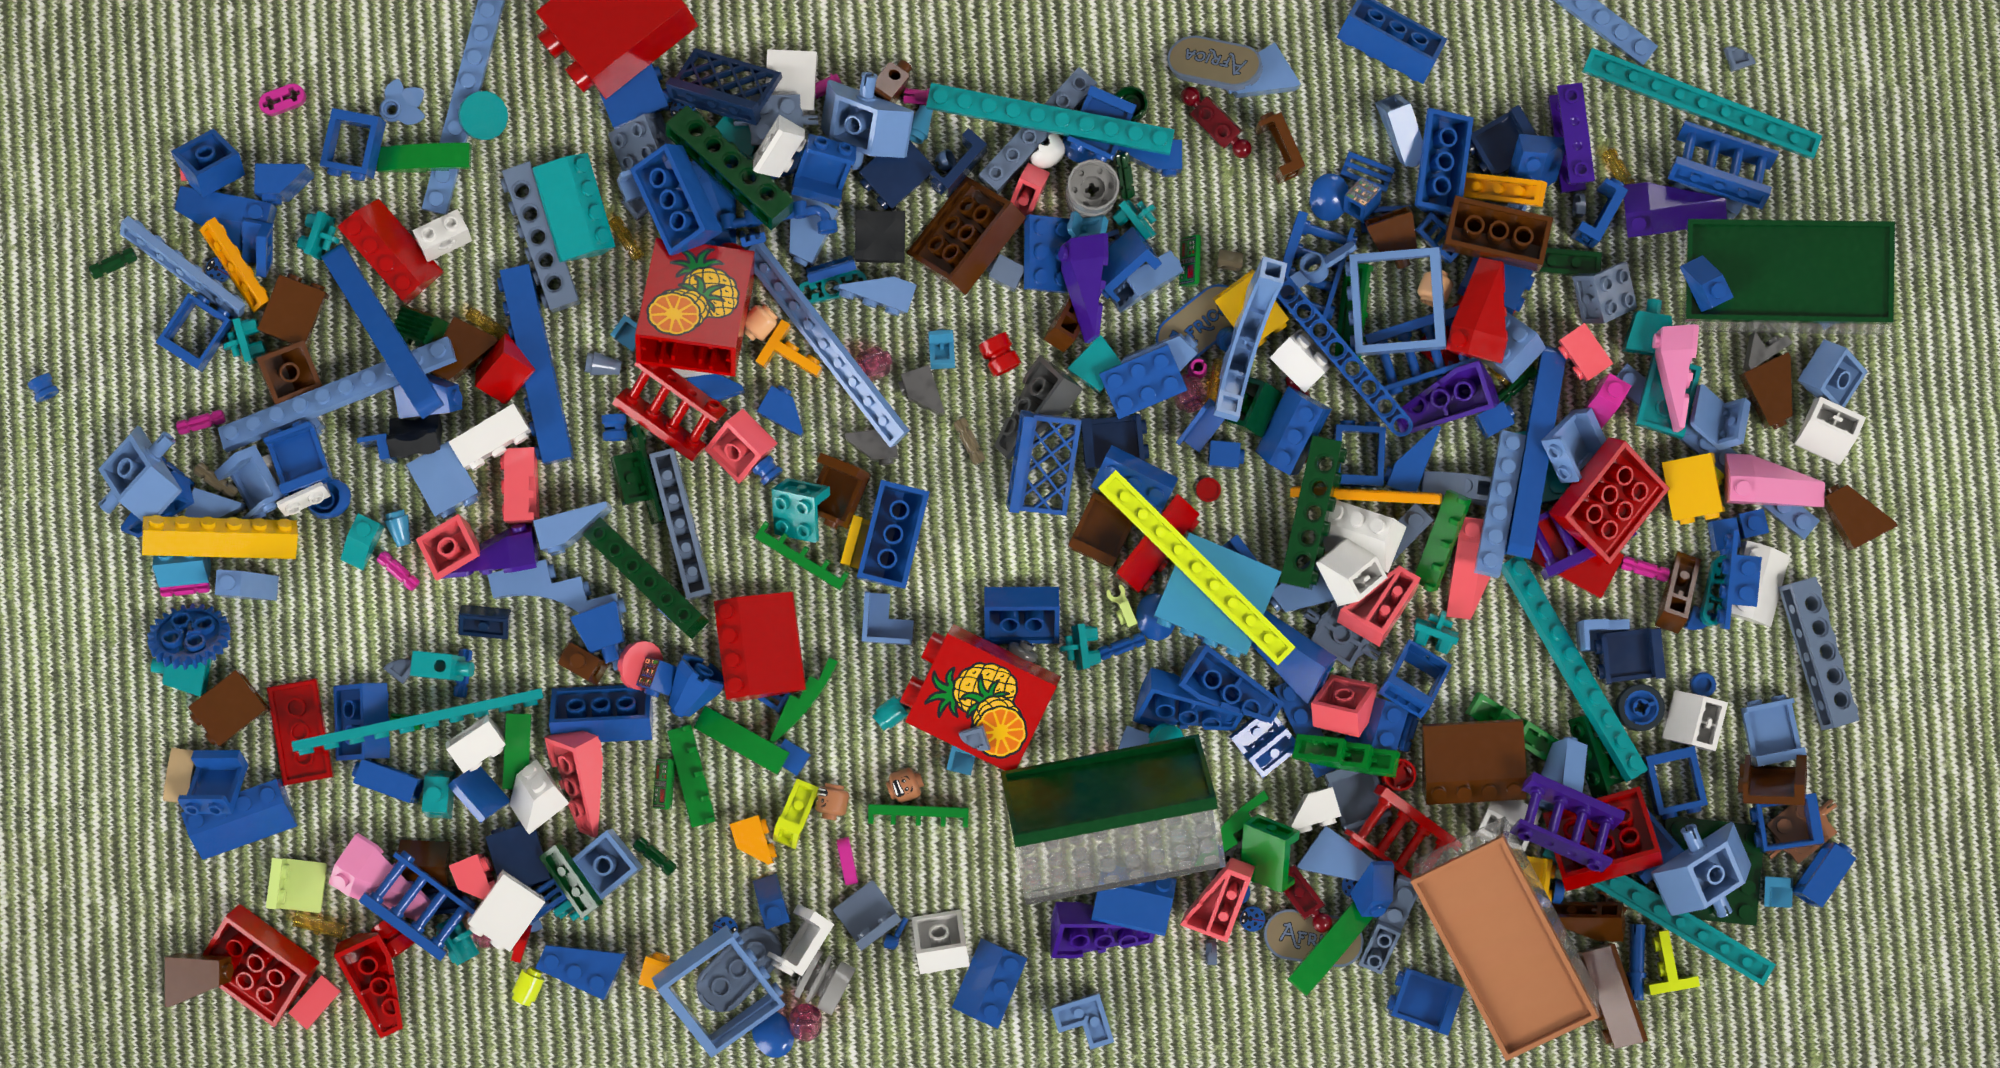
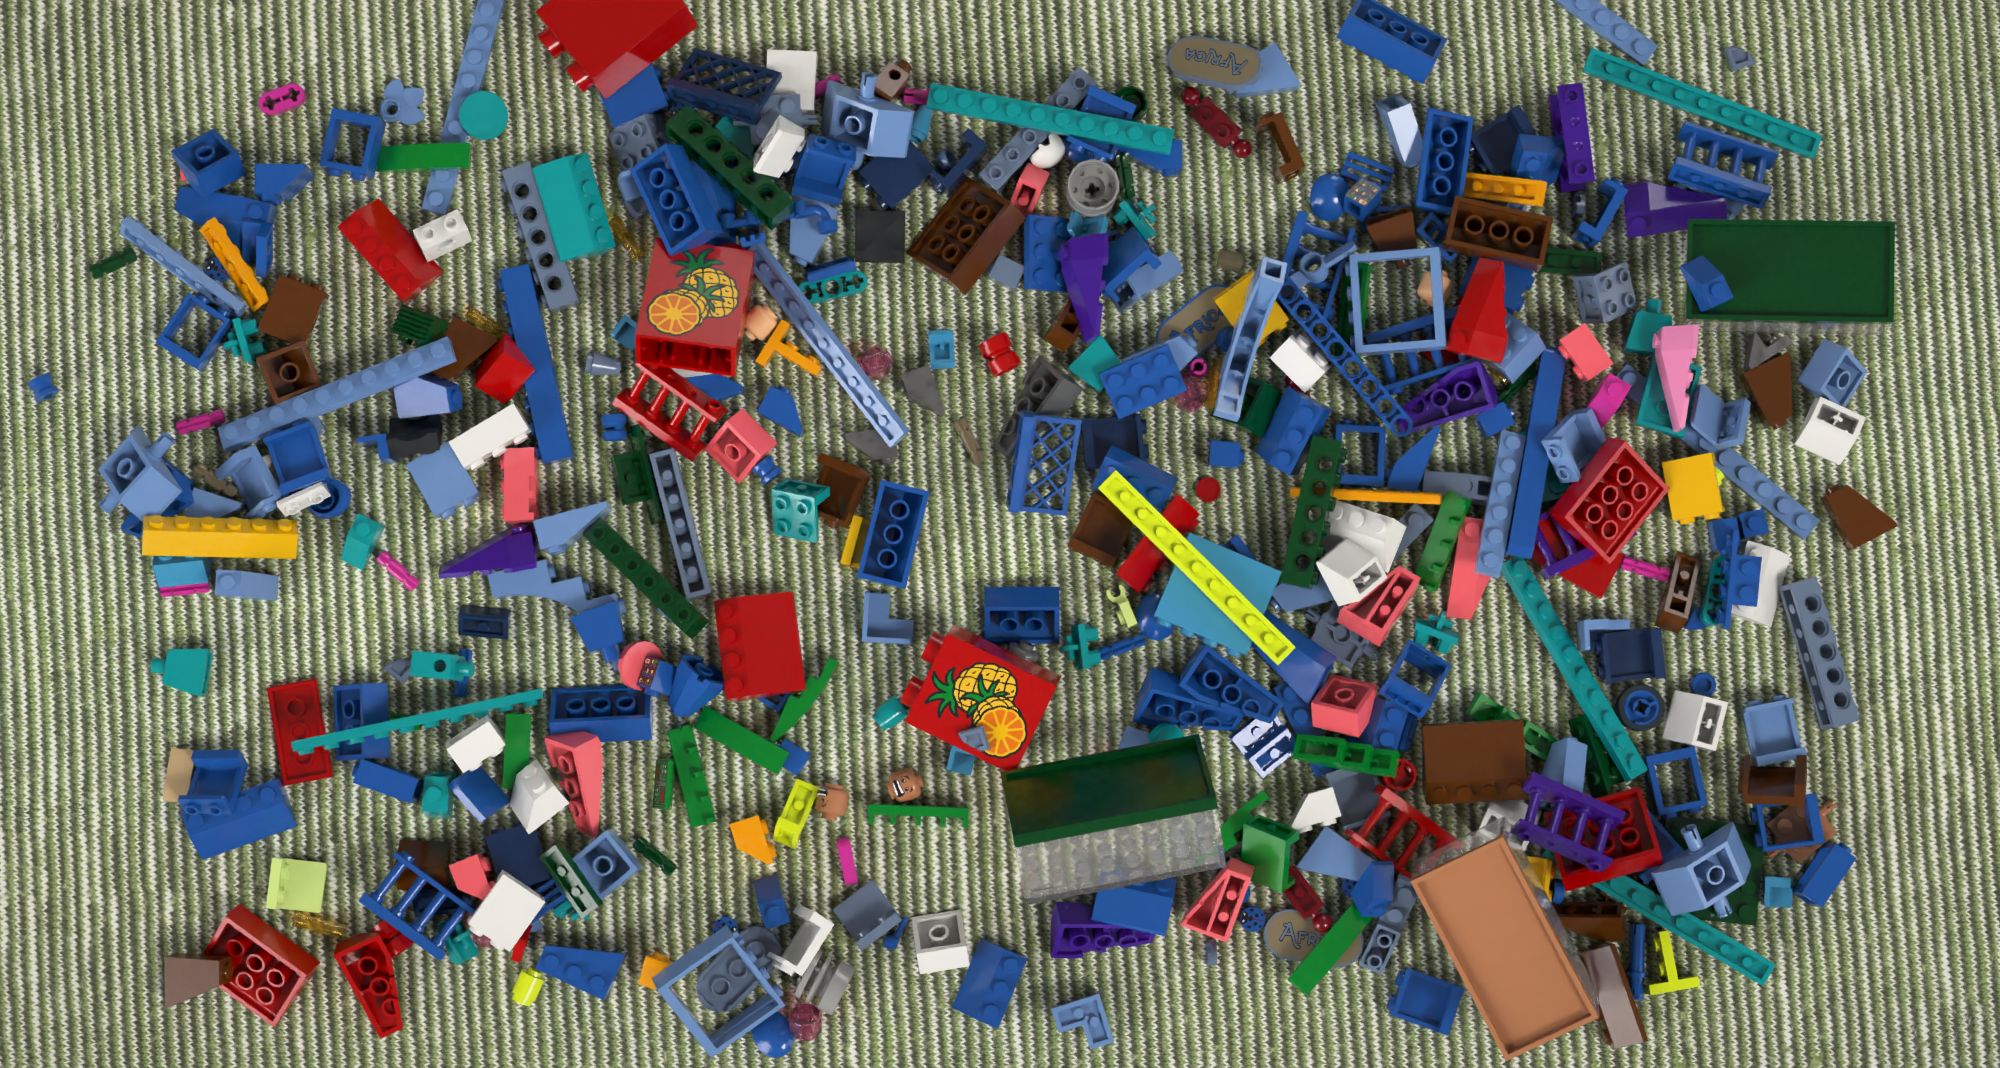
blue gear [147,603,231,670] -> none
reddish brown panel [188,670,270,747] -> none
coral tile [288,975,341,1029] -> none
teal hips [296,211,340,261] -> none
blue beam [321,243,444,419] -> none
bright pink wedge [328,833,431,921] -> none
dark azure cone [384,509,411,547] -> none
coral slope [416,514,480,581] -> none
reddish brown torso [556,641,610,685] -> none
green hinge [754,521,850,591] -> none
medium blue slope [833,276,917,316] -> none
blue panel [1176,398,1225,453] -> none
slope [1179,235,1201,287] -> none
clear yellow axle [1602,148,1635,184] -> none
bright pink wedge [1724,454,1825,507] -> none

